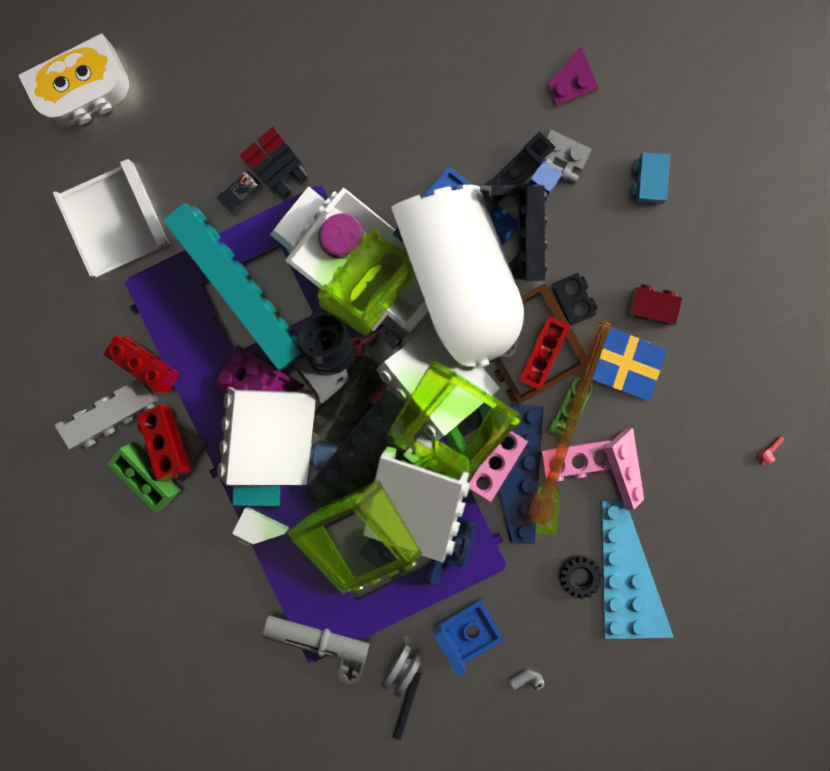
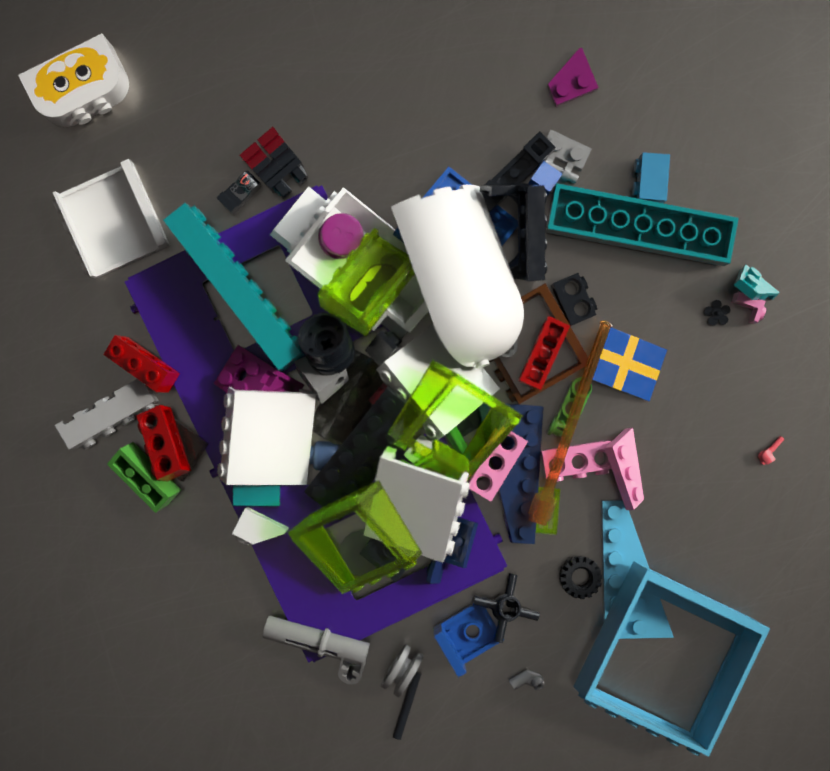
coral hand [352,332,379,356] -> none
dark red brick [628,284,682,326] -> none
none -> black bar [472,573,540,644]
none -> teal brick [545,183,739,266]
none -> medium azure door [573,561,770,756]
none -> black plant [704,300,731,326]
none -> bright pink bracket [731,292,766,324]
none -> teal wing [734,264,779,300]

